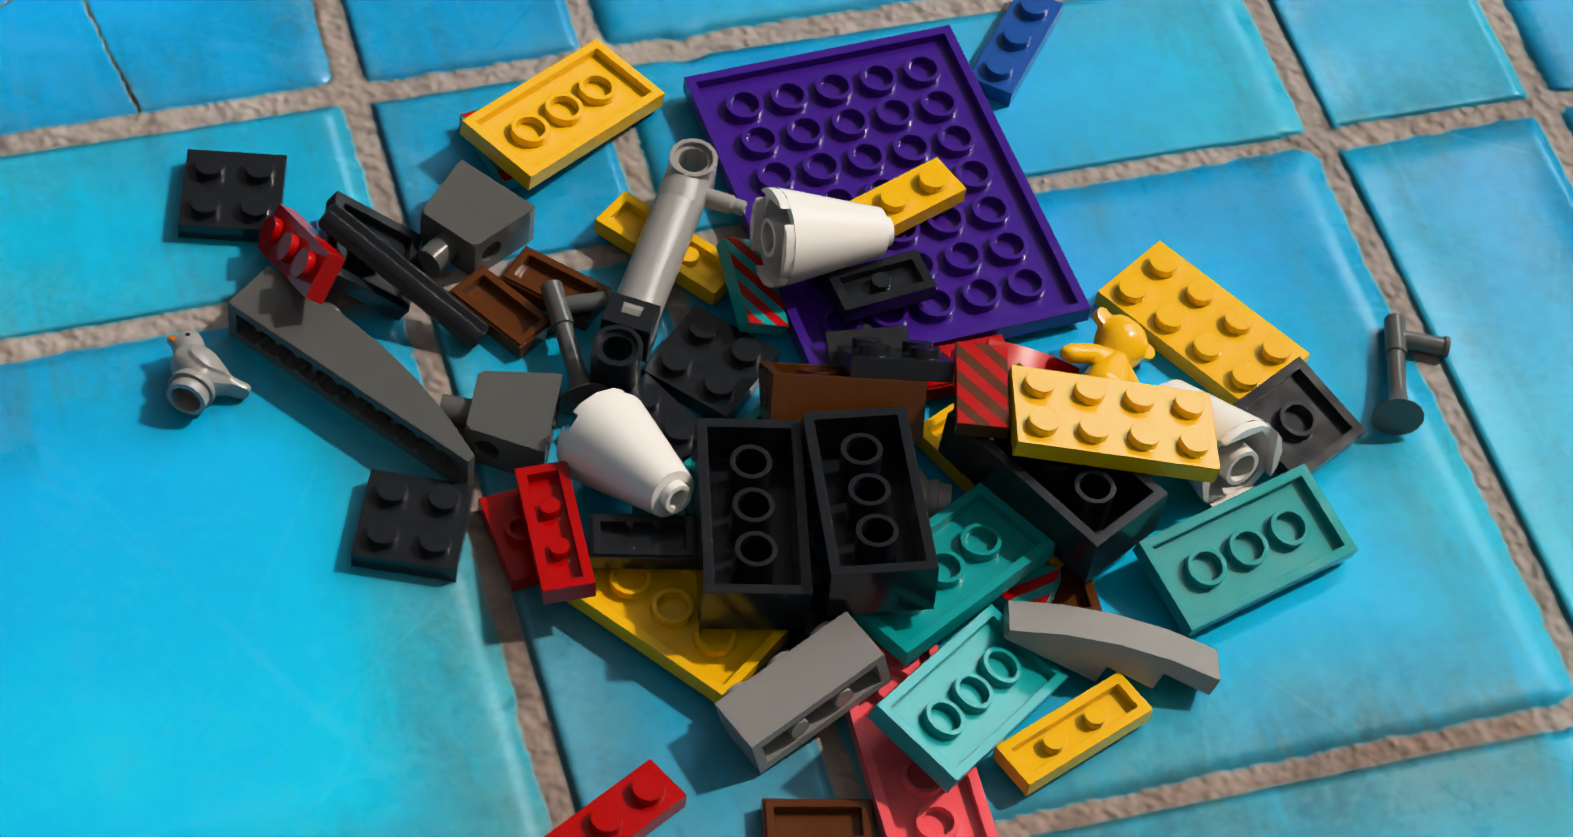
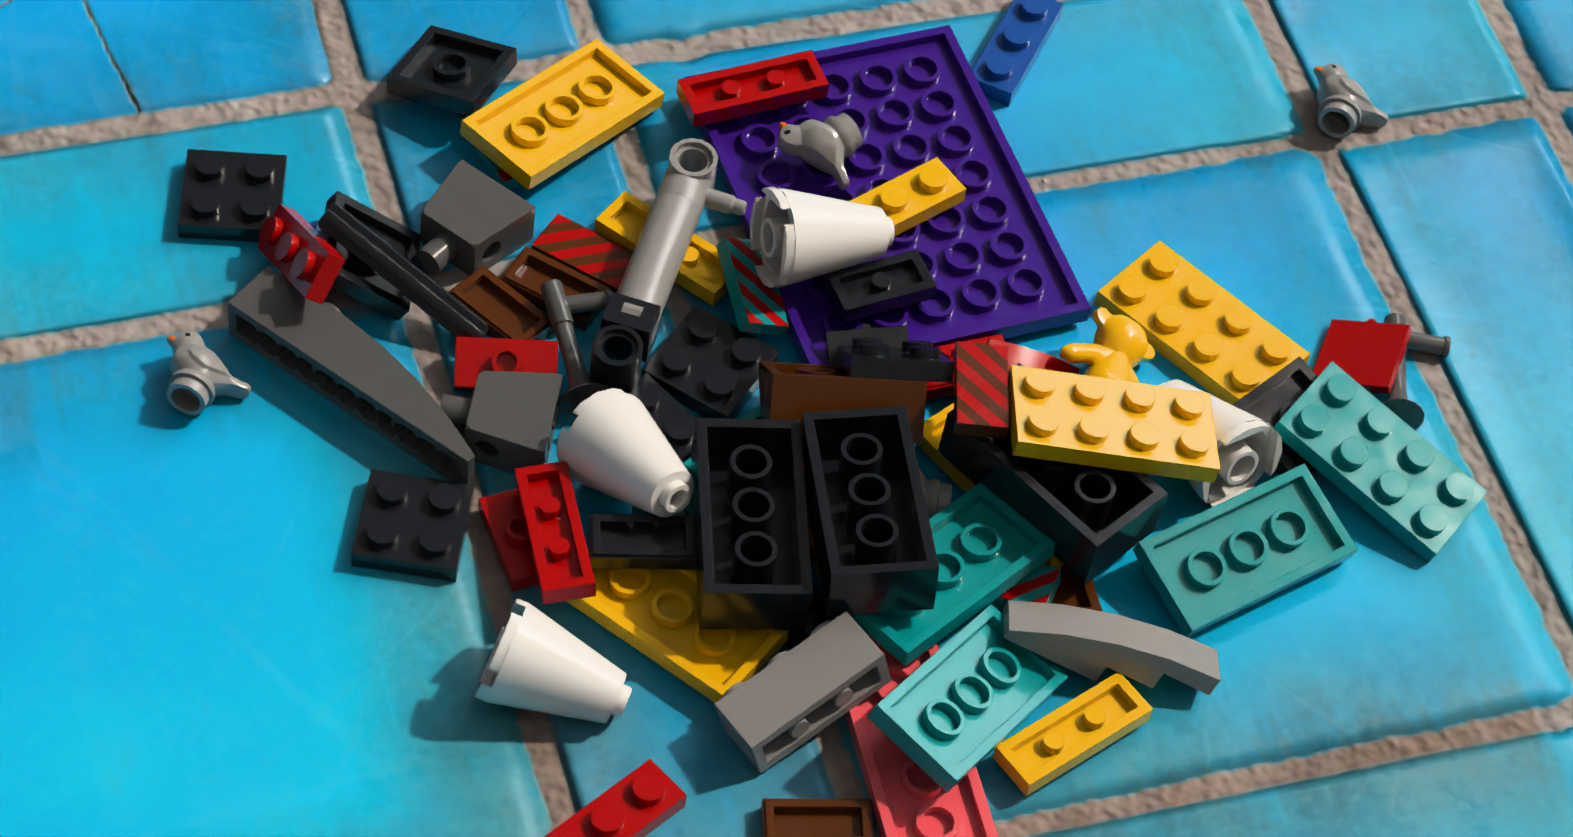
none -> black plate [386,25,517,116]
none -> red plate [454,336,558,391]
none -> white cone [474,598,632,724]
none -> tile [532,214,633,293]
none -> red plate [676,50,829,127]
none -> light grey animal [777,113,863,190]
none -> teal plate [1273,361,1488,563]
none -> light grey animal [1313,63,1389,138]
none -> red piece [1313,319,1412,394]

